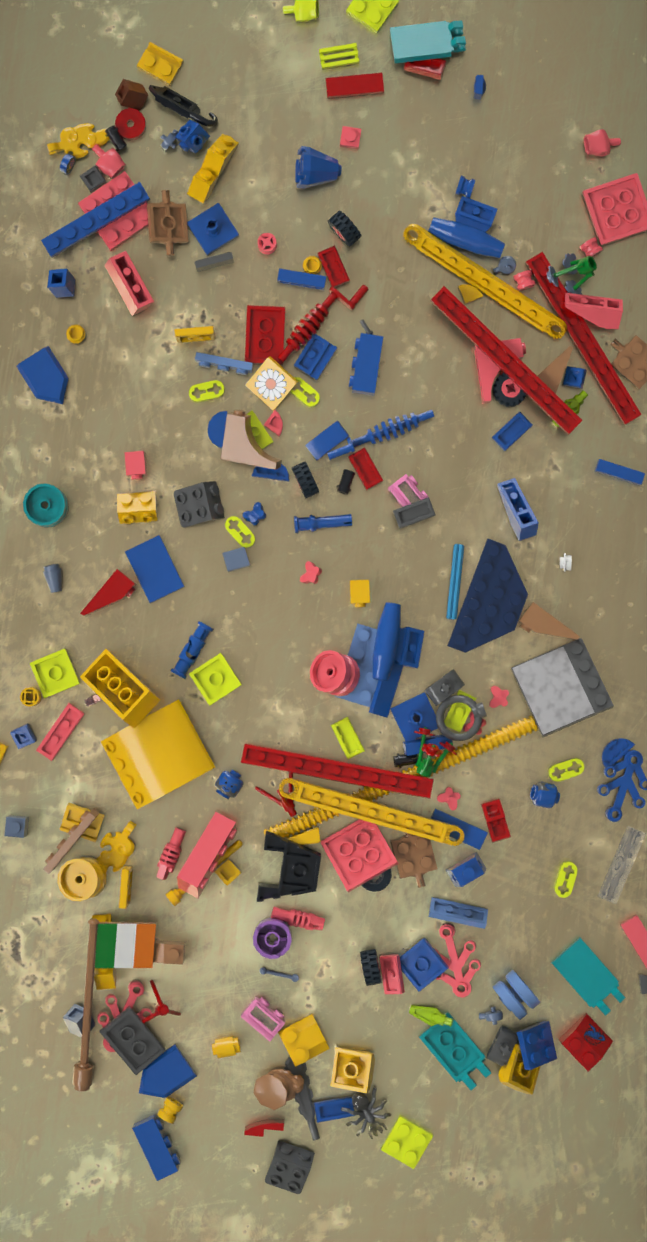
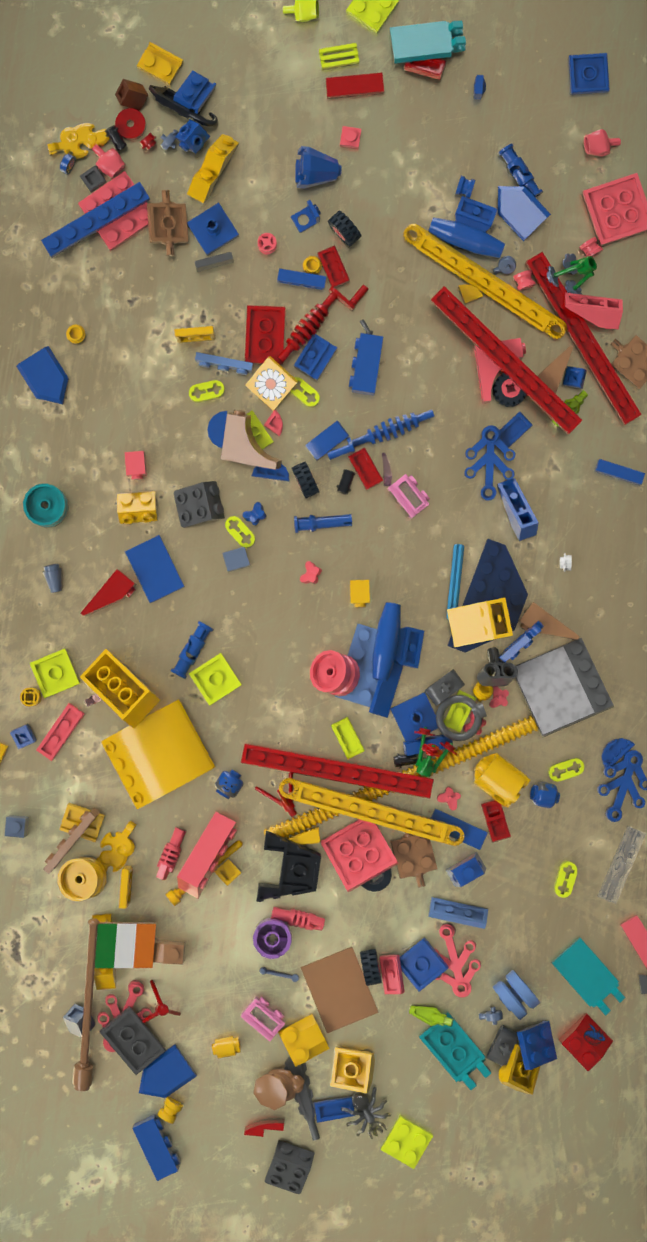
blue brick [47,269,76,298] -> none
coral brick [104,251,154,316] -> none
dark grey tile [393,497,436,529] -> none
none -> red plate [139,132,157,150]
none -> blue plate [173,70,216,113]
none -> blue bracket [291,200,321,233]
none -> medium nougat sticker [300,947,379,1033]
none -> helmet [382,453,392,486]
none -> yellow slope [447,598,513,647]
none -> blue plant [465,425,516,500]
none -> yellow tile [473,682,493,702]
none -> yellow cylinder [473,753,530,808]
none -> dark grey beam [477,647,518,686]
none -> blue piece [498,143,543,197]
none -> tile [498,186,551,241]
none -> blue plate [499,621,544,663]
none -> blue tile [568,53,610,95]

